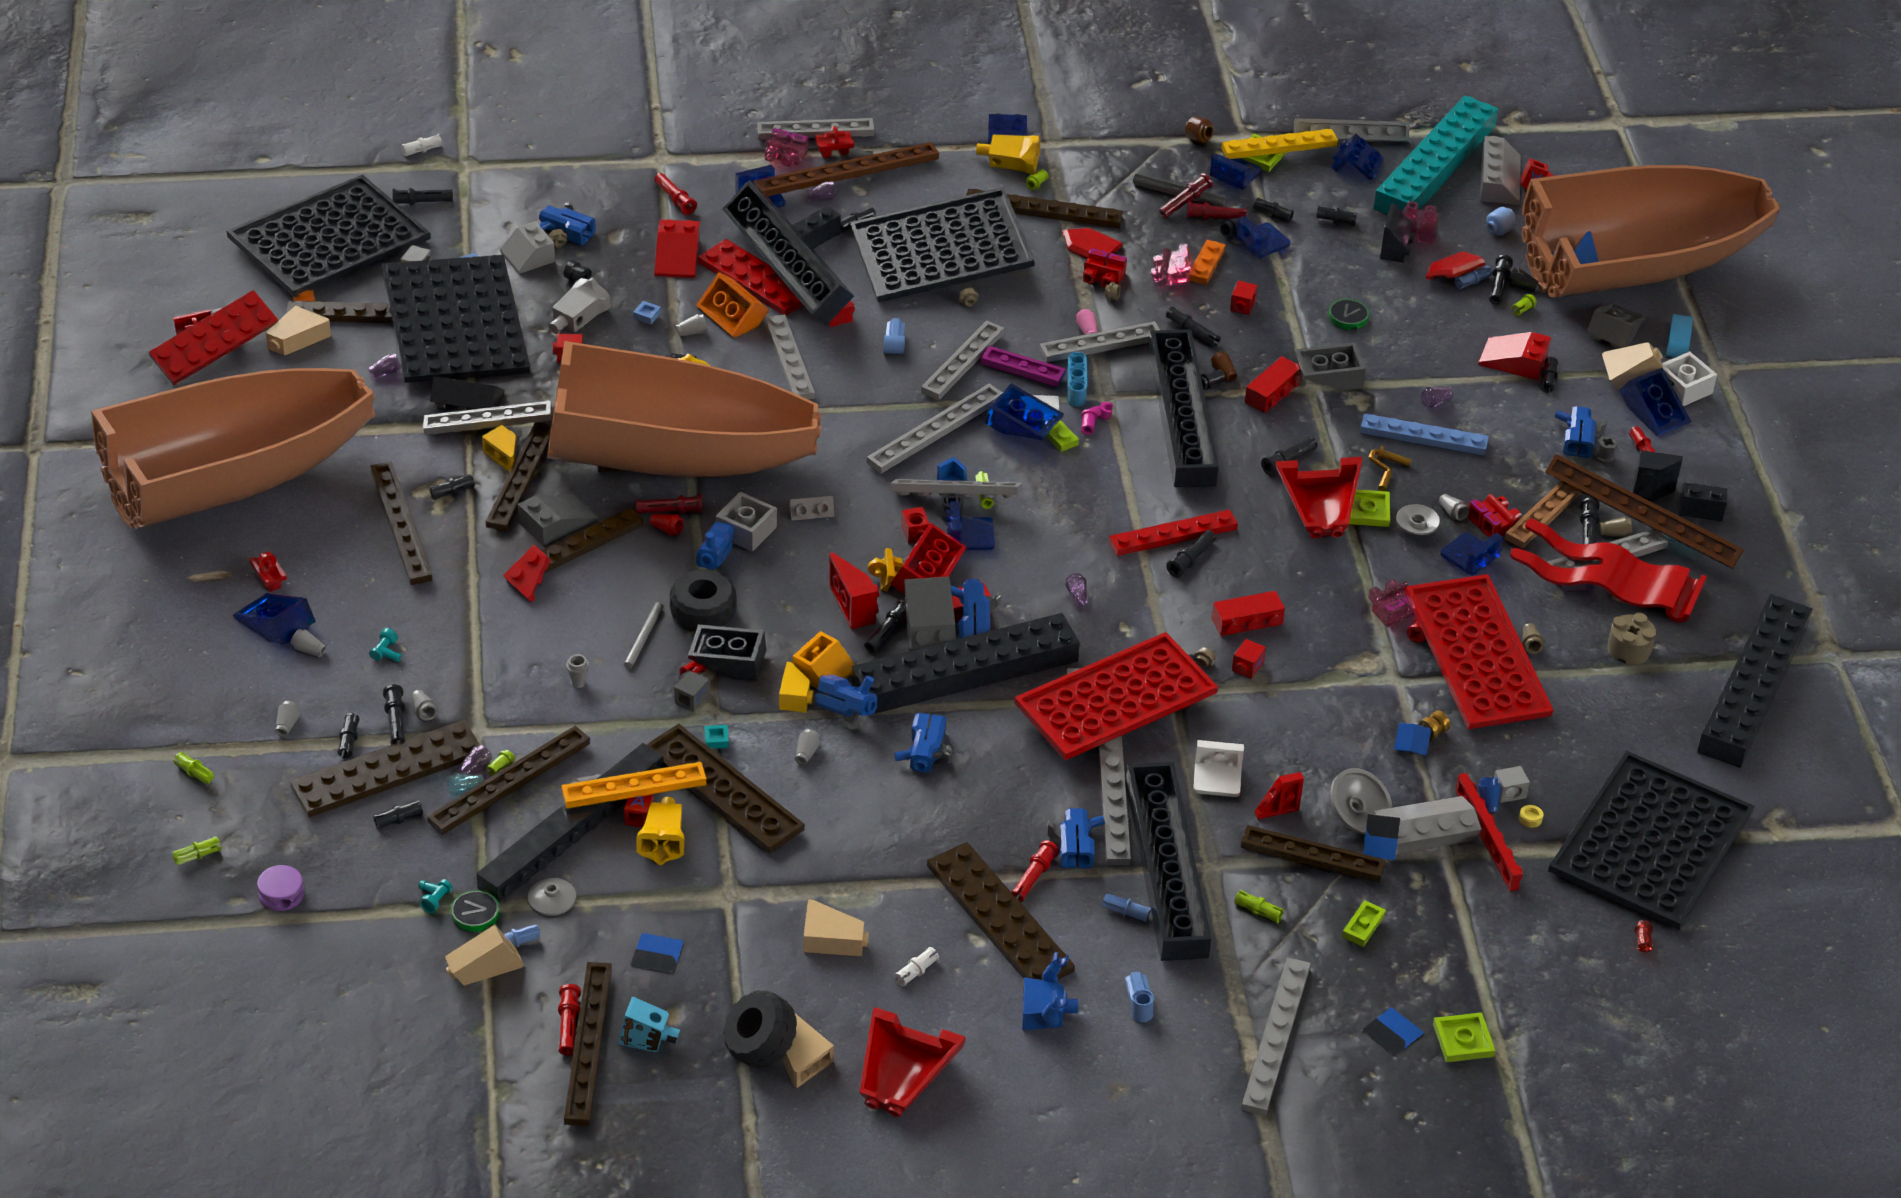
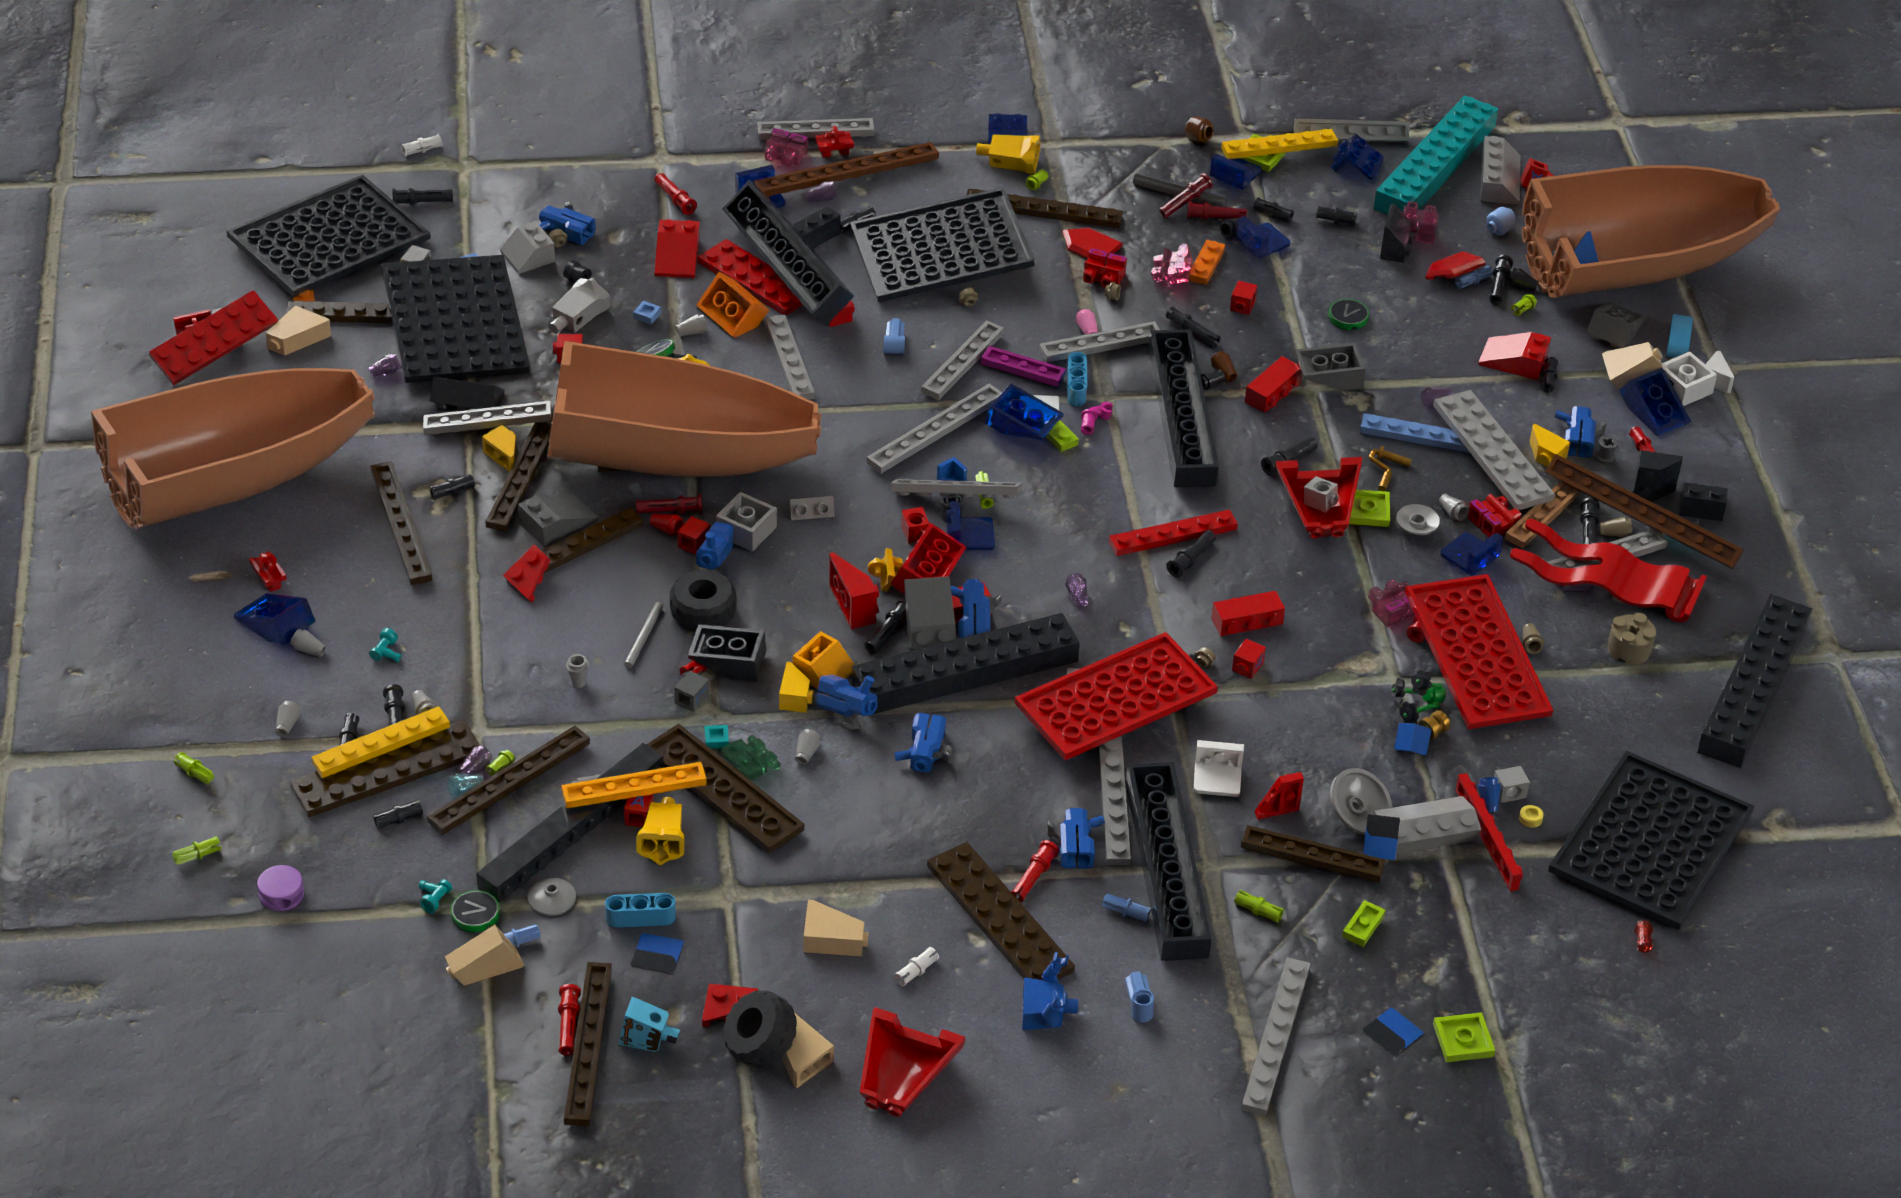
none -> yellow plate [311,706,450,778]
none -> dark azure beam [605,893,676,928]
none -> tile [637,339,676,357]
none -> red brick [678,516,710,555]
none -> red wing [702,984,758,1027]
none -> clear green plate [722,735,781,781]
none -> light grey brick [1304,477,1339,512]
none -> black plant [1391,670,1446,724]
none -> light grey plate [1433,390,1555,510]
none -> yellow slope [1530,424,1570,467]
none -> white slope [1705,351,1734,393]

